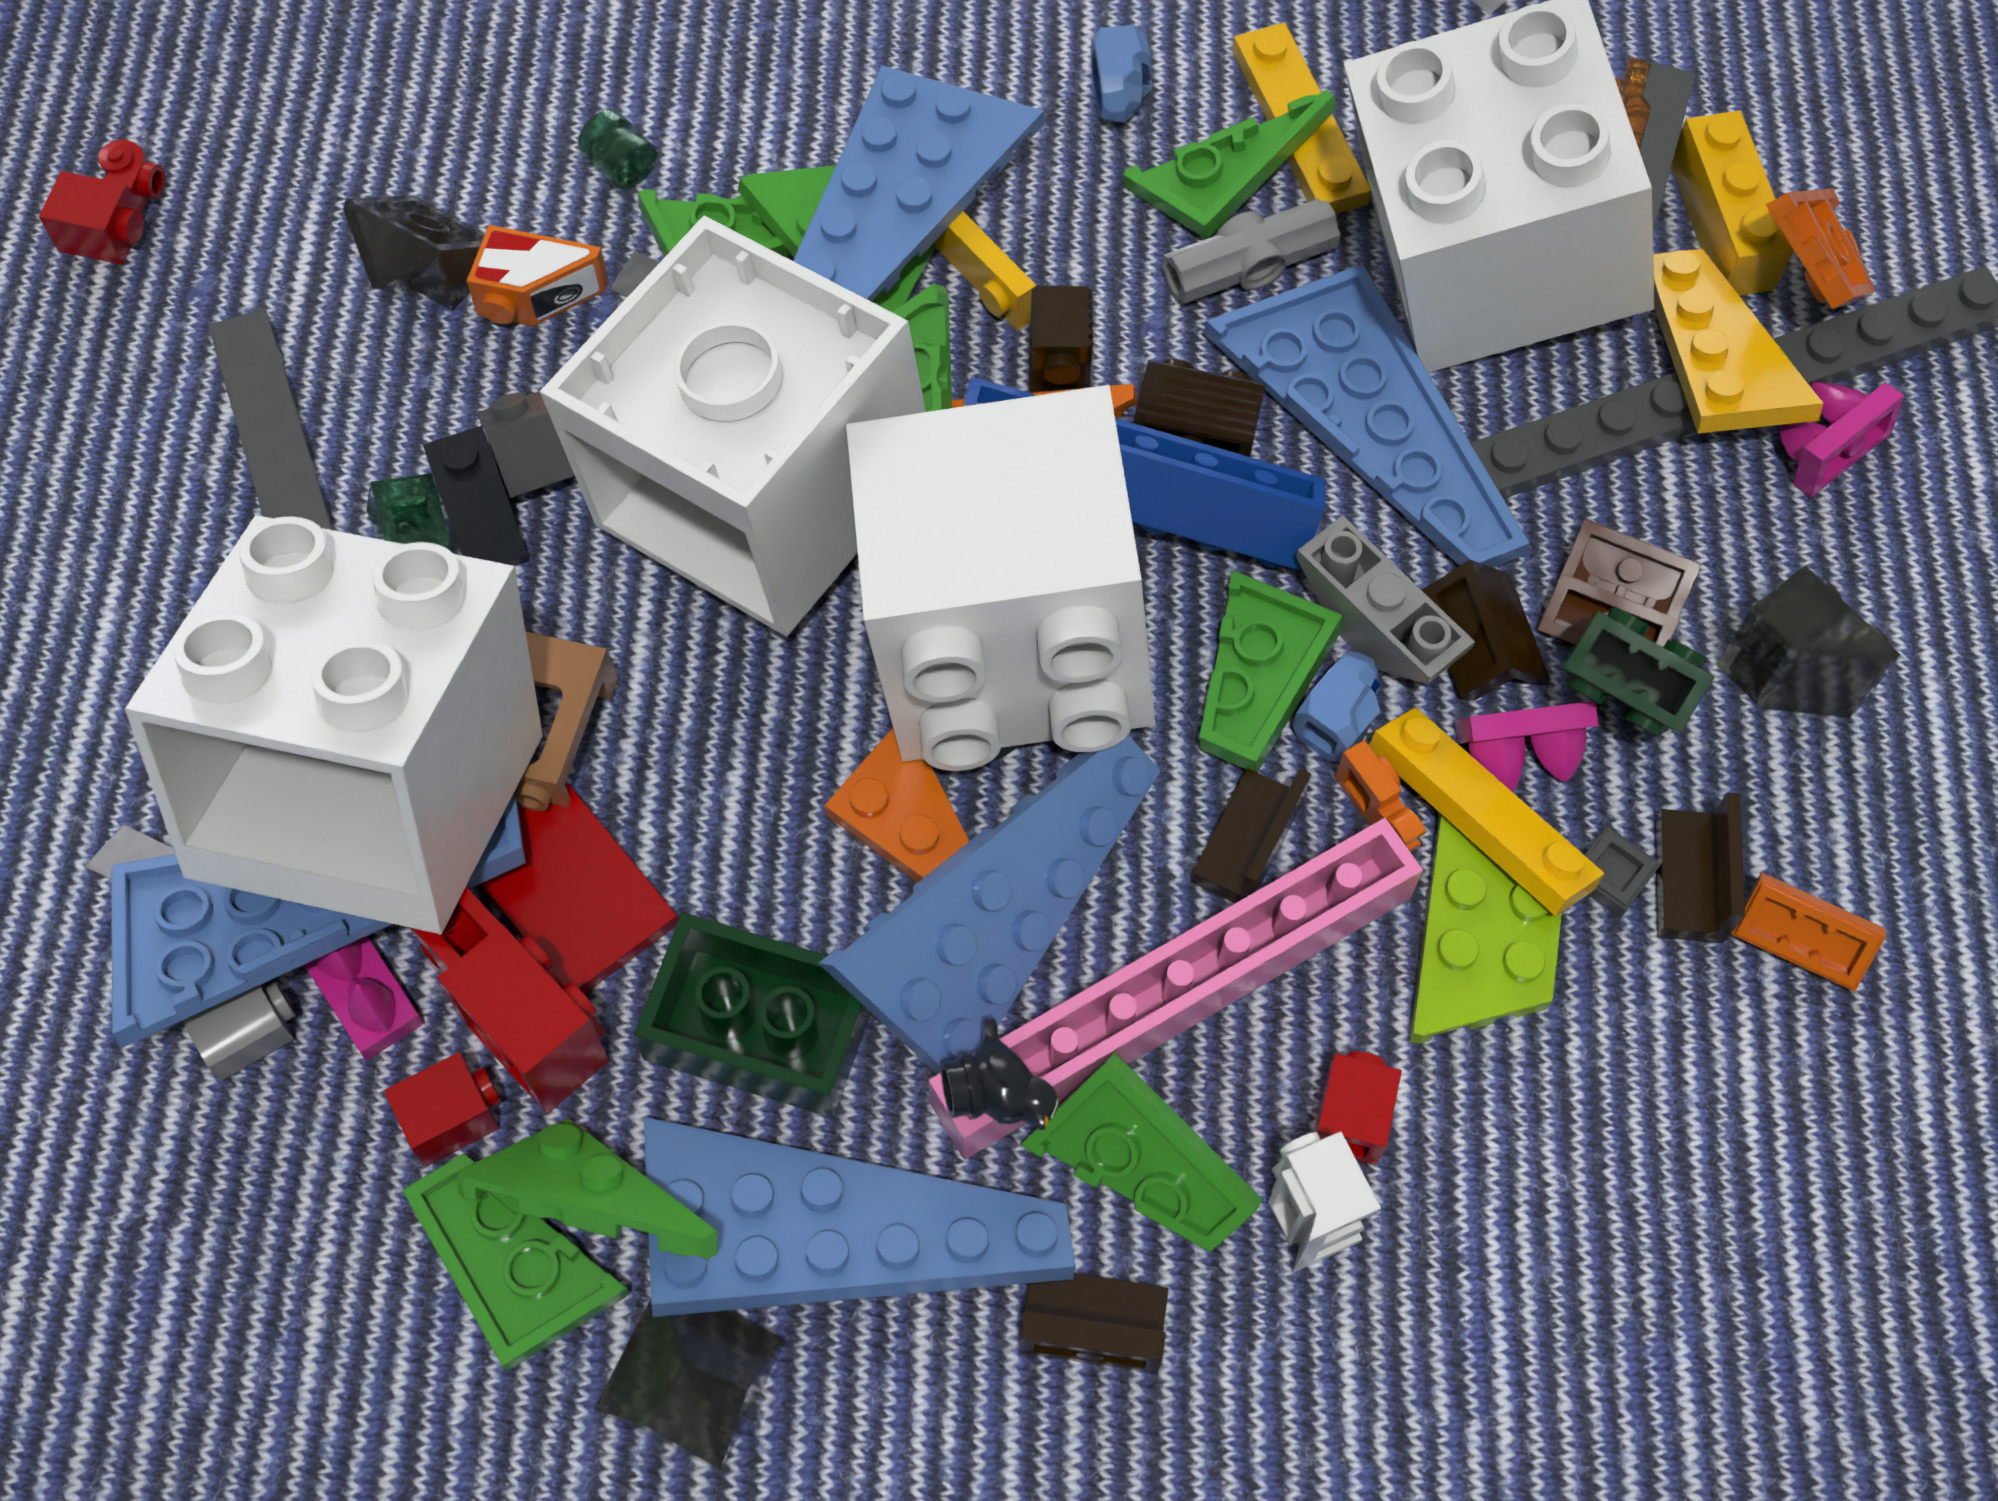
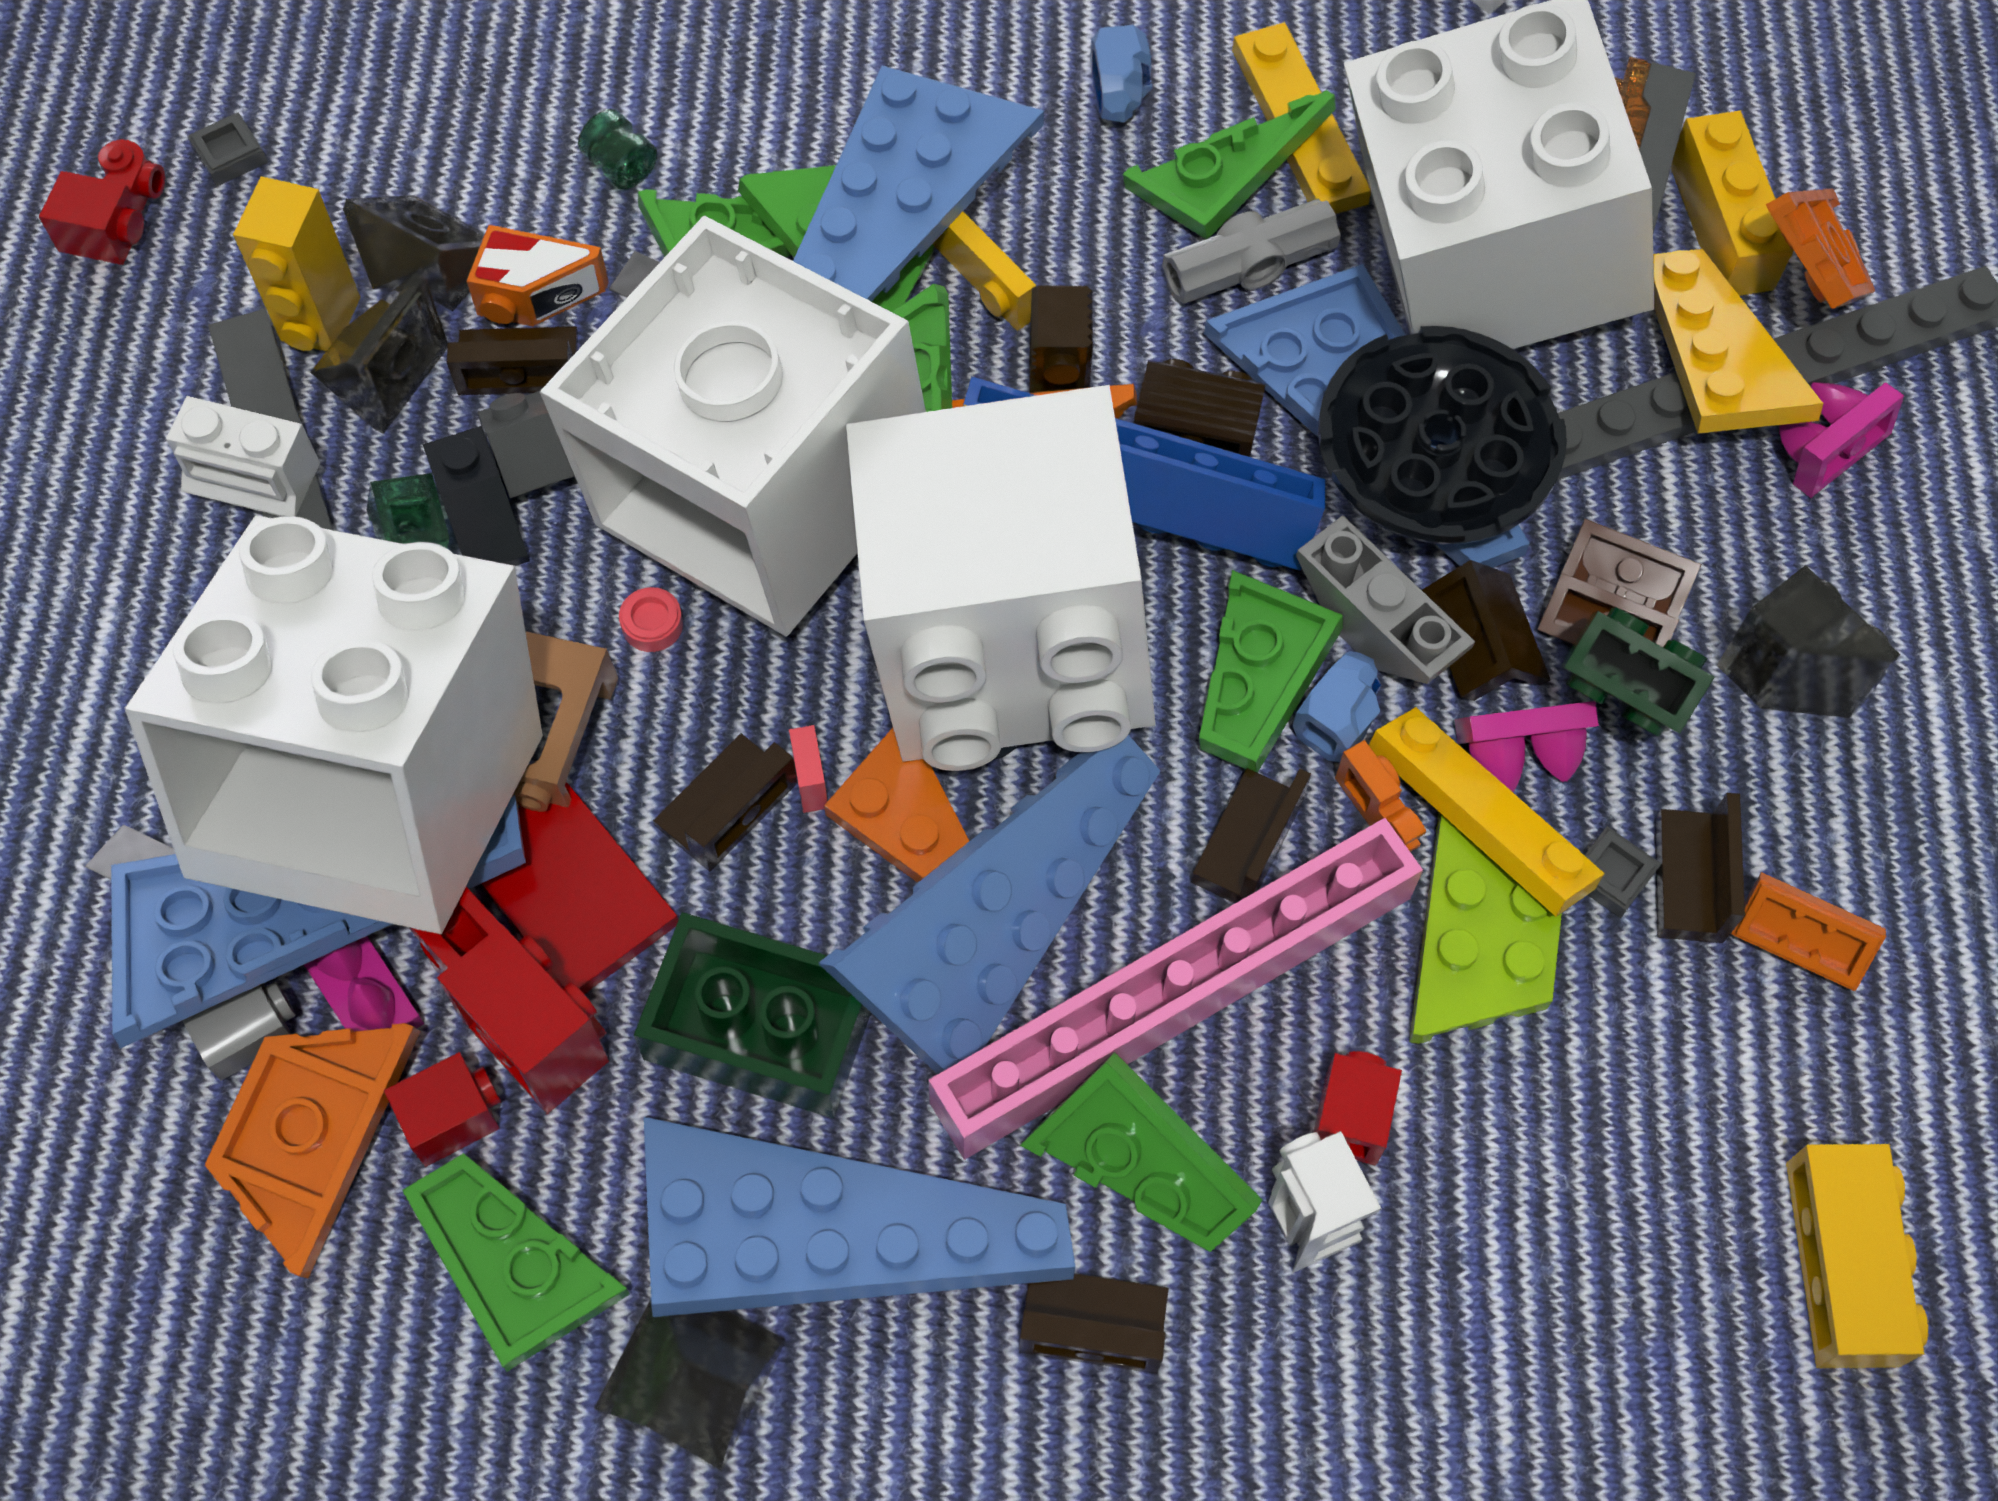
bright green wing [457,1118,718,1260] -> none
black animal [941,1018,1058,1130] -> none
none -> white window [166,396,320,517]
none -> dark grey tile [187,112,268,187]
none -> orange wing [205,1023,421,1279]
none -> yellow brick [233,176,361,354]
none -> clear smoke slope [310,273,448,434]
none -> dark brown panel [447,326,578,396]
none -> coral tile [619,587,683,652]
none -> dark brown panel [653,733,797,872]
none -> coral tile [789,725,827,813]
none -> black brick [1318,326,1567,544]
none -> yellow brick [1786,1144,1929,1368]

